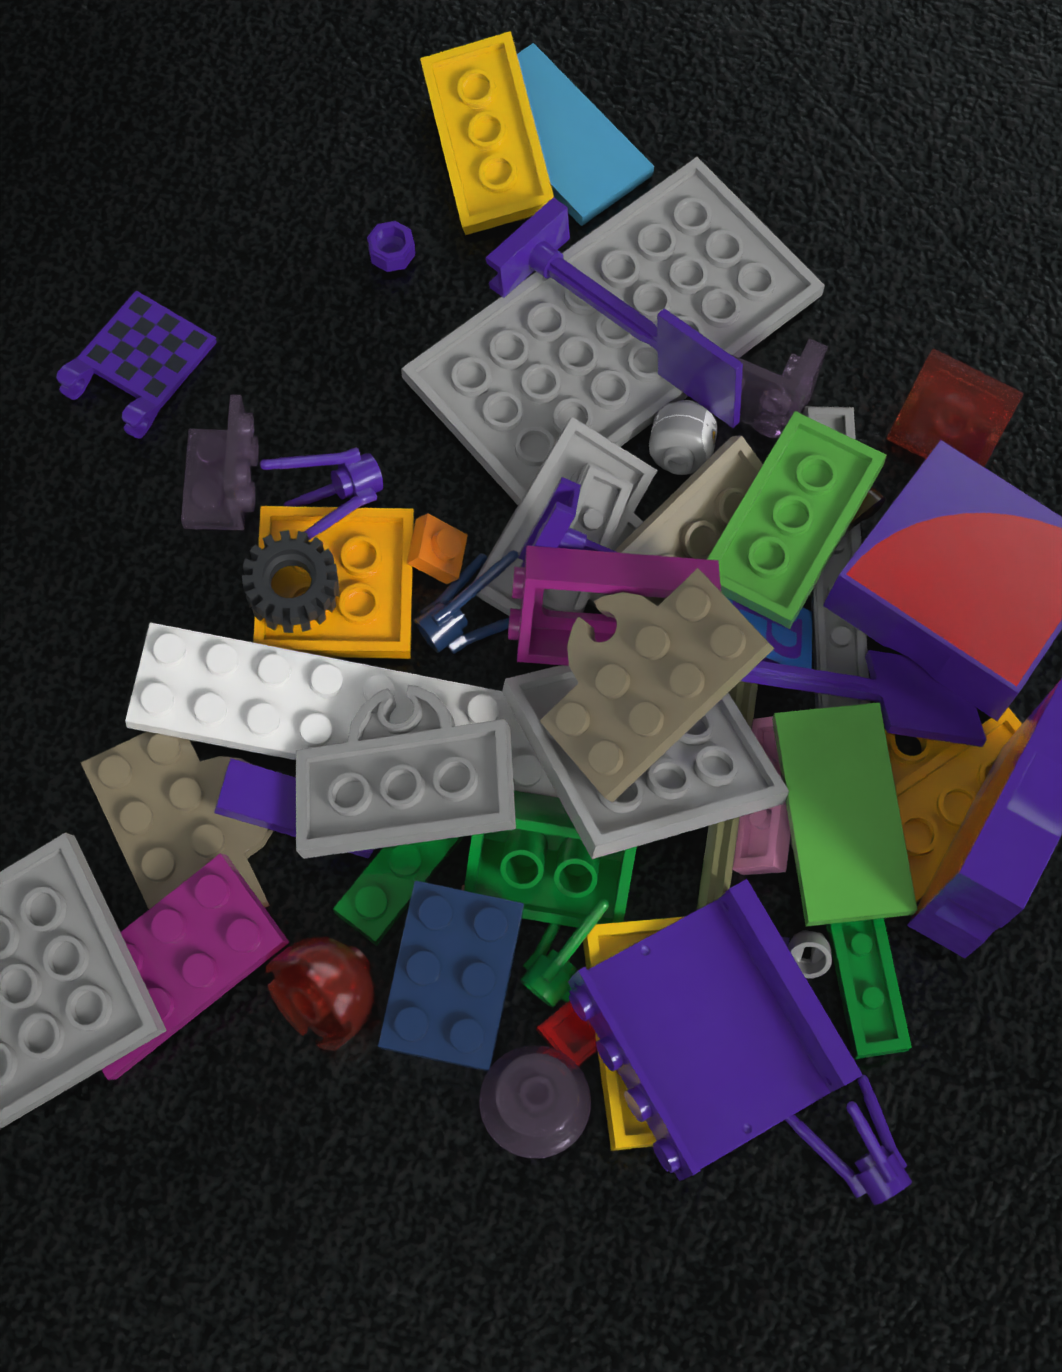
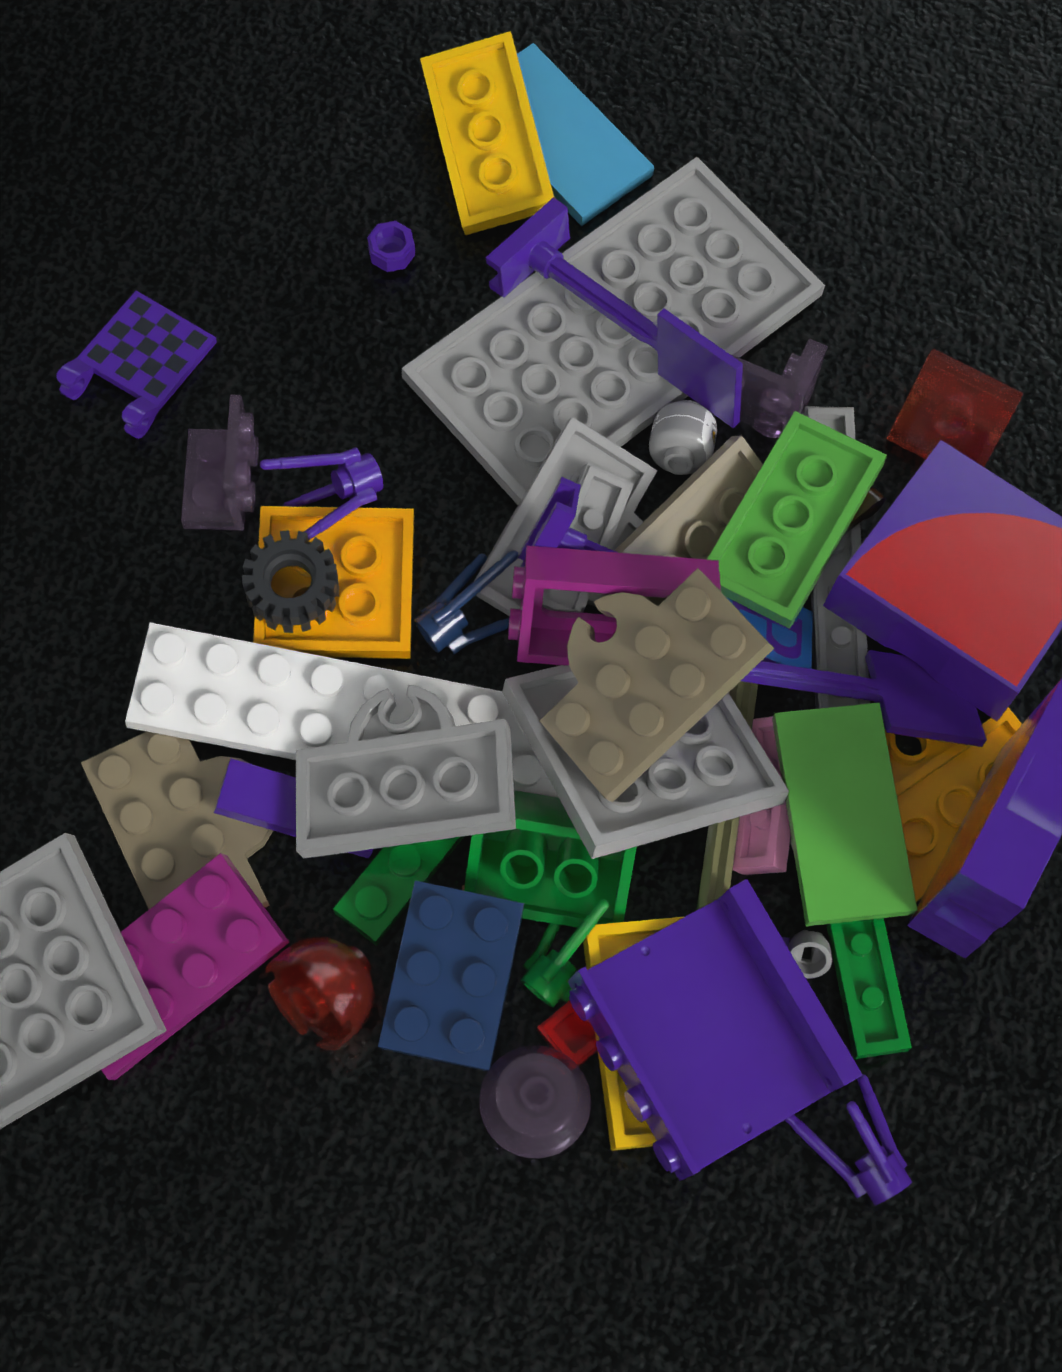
orange plate [407,513,468,584] -> none

